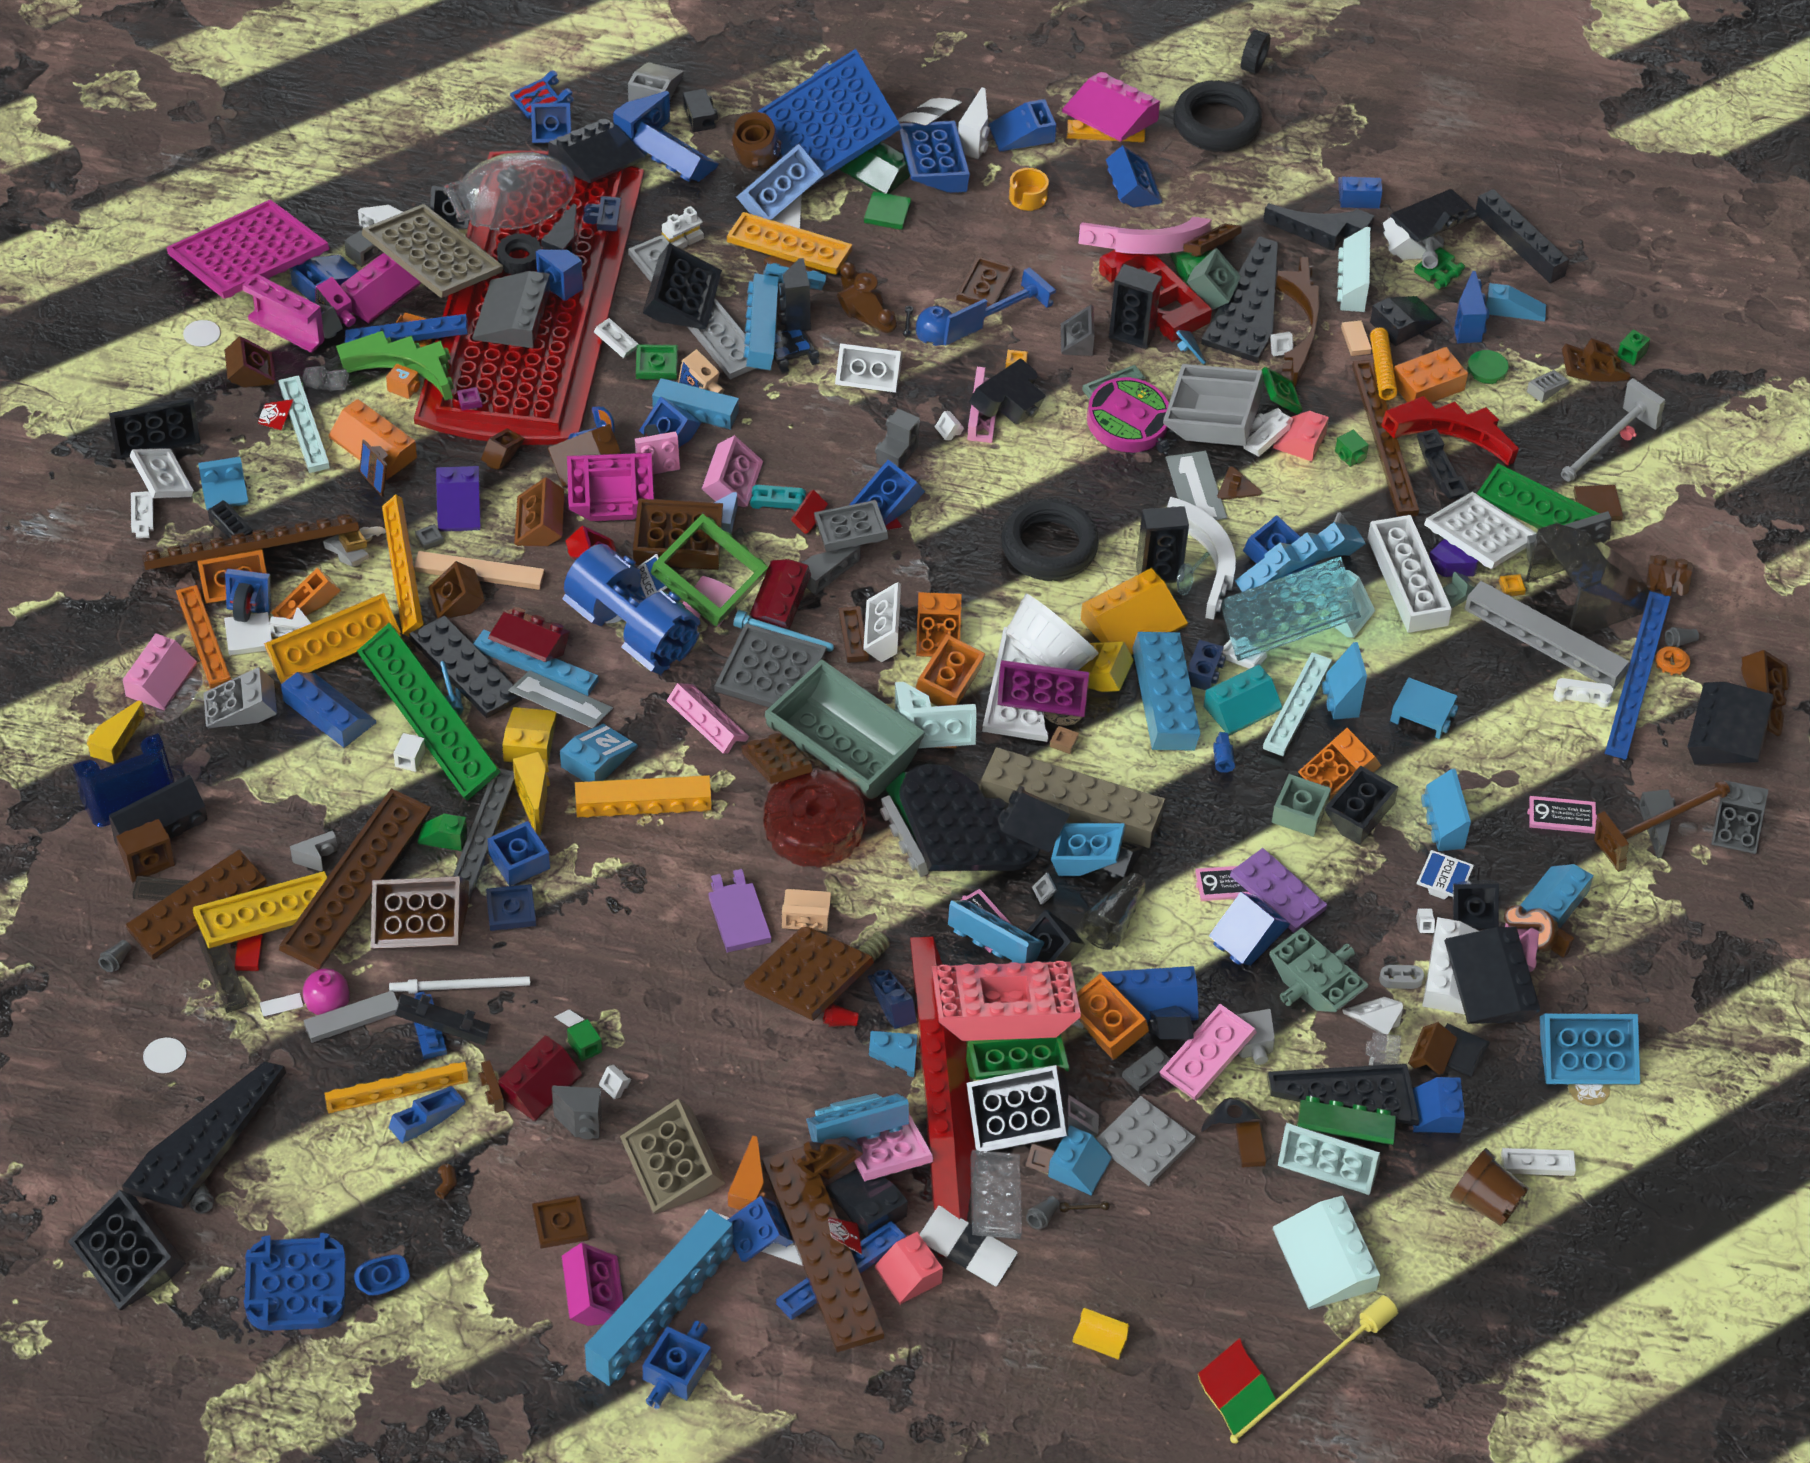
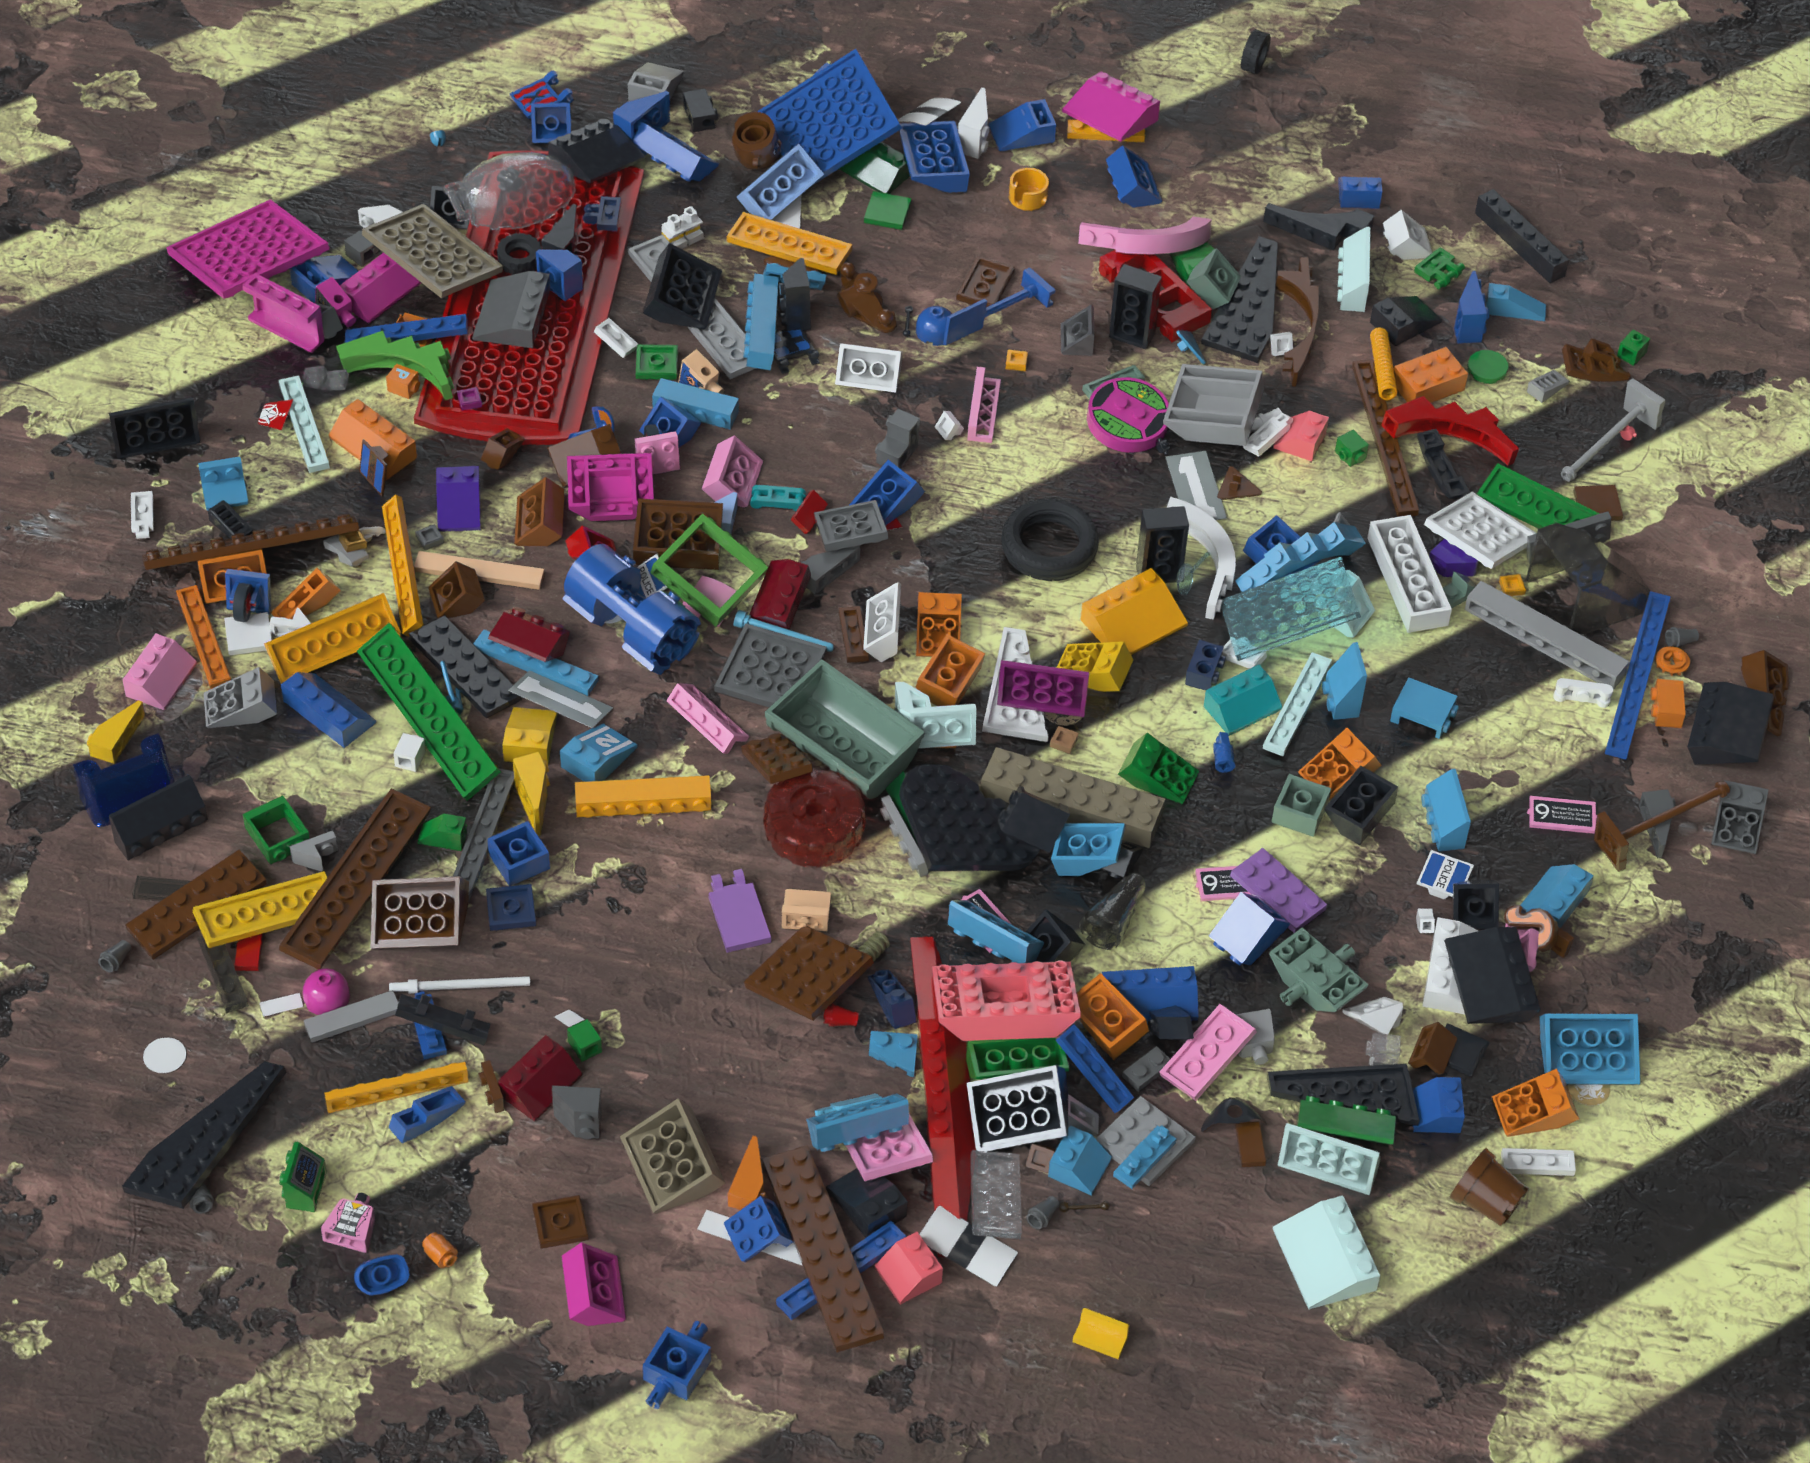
black slope [68,1190,186,1310] -> none
reddish brown slope [116,819,175,883] -> none
white plate [130,449,194,498] -> none
white sticker [183,320,220,346] -> none
reddish brown slope [224,336,276,388] -> none
blue tile [243,1233,346,1331] -> none
reddish brown arm [435,1164,457,1199] -> none
dark azure brick [585,1209,734,1386] -> none
white tile [599,1065,631,1099] -> none
reddish brown plate [797,1137,864,1179] -> none
red sticker [828,1217,862,1255] -> none
black brick [969,358,1046,425] -> none
white piece [1005,594,1099,671] -> none
light grey slope [1032,873,1057,905] -> none
dark azure brick [1132,632,1200,751] -> none
black tyre [1174,80,1262,152] -> none
reddish brown plate [1183,223,1242,256] -> none
flag [1198,1295,1398,1444] -> none
green plate [1260,367,1303,415] -> none
light nougat tile [1341,320,1372,356] -> none
light grey beam [1379,965,1424,989] -> none
black bracket [1390,189,1478,242] -> none
light grey bar [1422,234,1444,269] -> none
reddish brown plate [1646,555,1692,596] -> none
none -> green window [243,796,310,865]
none -> green slope [279,1141,327,1212]
none -> bright pink torso [321,1193,375,1253]
none -> orange brick [422,1232,458,1268]
none -> dark azure hinge [430,130,446,146]
none -> blue plate [1056,1024,1134,1113]
none -> dark azure plate [1113,1125,1176,1189]
none -> green slope [1118,732,1199,804]
none -> orange slope [1492,1069,1579,1137]
none -> orange brick [1650,679,1686,728]

